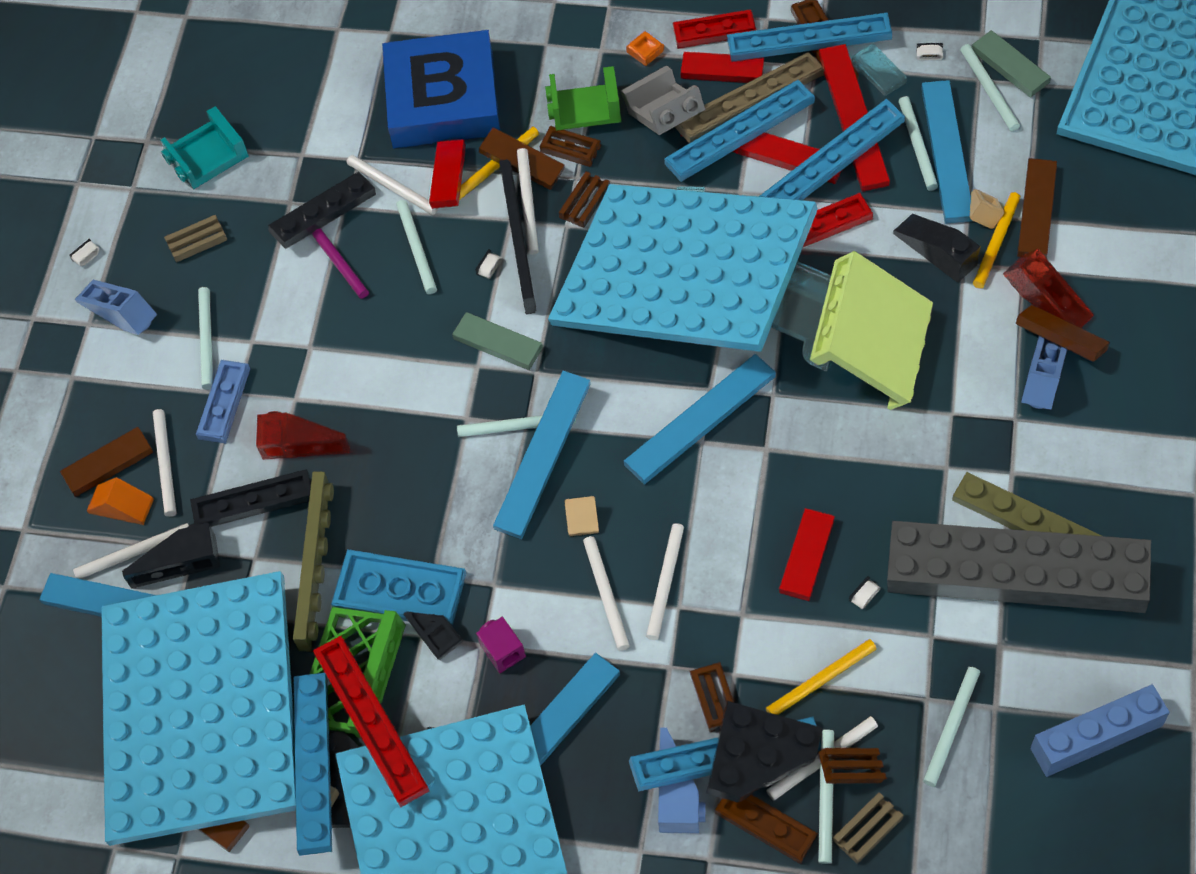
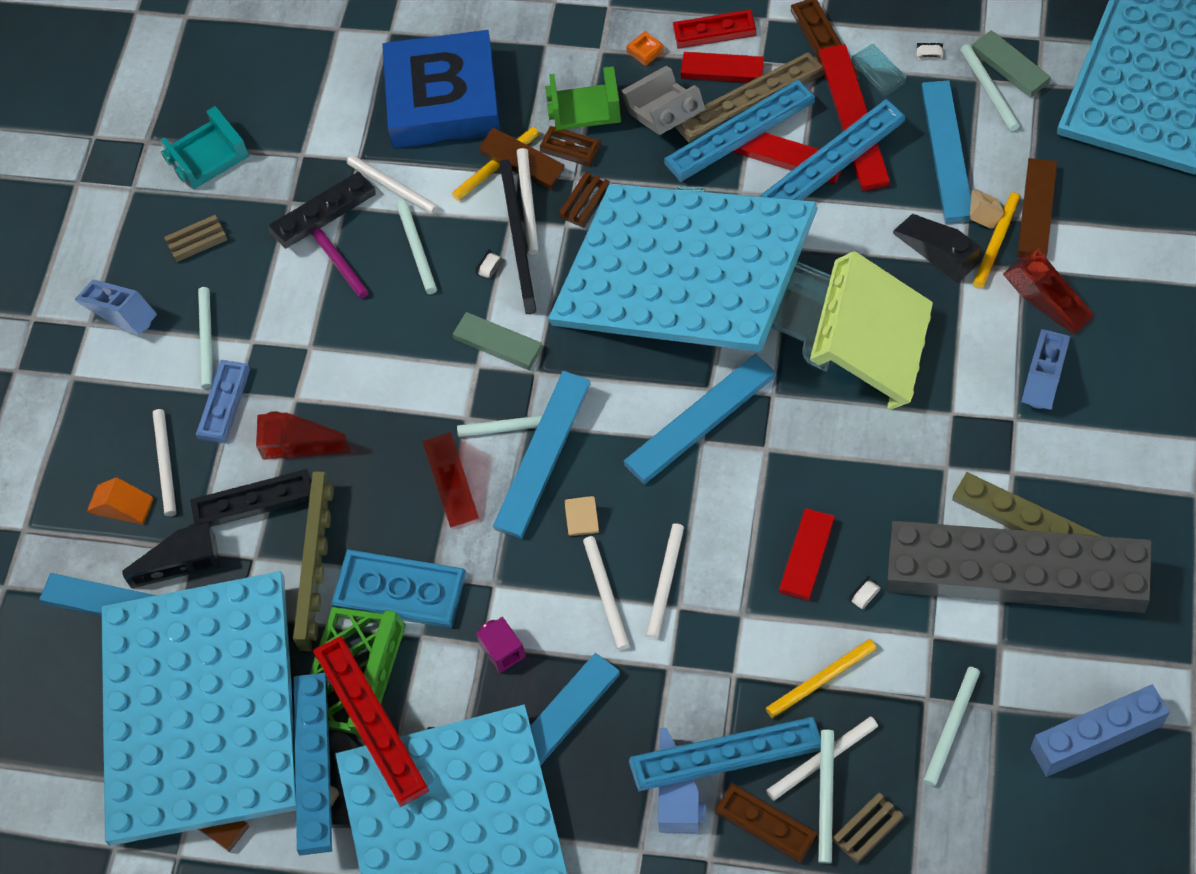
reddish brown tile [60,427,154,497] -> none
white piece [69,239,100,266] -> none
white bar [73,523,189,579] -> none
black tile [403,611,464,660] -> none
red tile [429,139,466,209] -> none
reddish brown tile [690,662,734,732] -> none
black plate [706,701,822,802] -> none
dark azure tile [727,13,893,62] -> none
red tile [803,193,873,247] -> none
reddish brown tile [818,748,887,784] -> none
light aqua bar [899,96,938,191] -> none
reddish brown tile [1015,305,1110,362] -> none
none -> clear red slope [422,432,479,528]

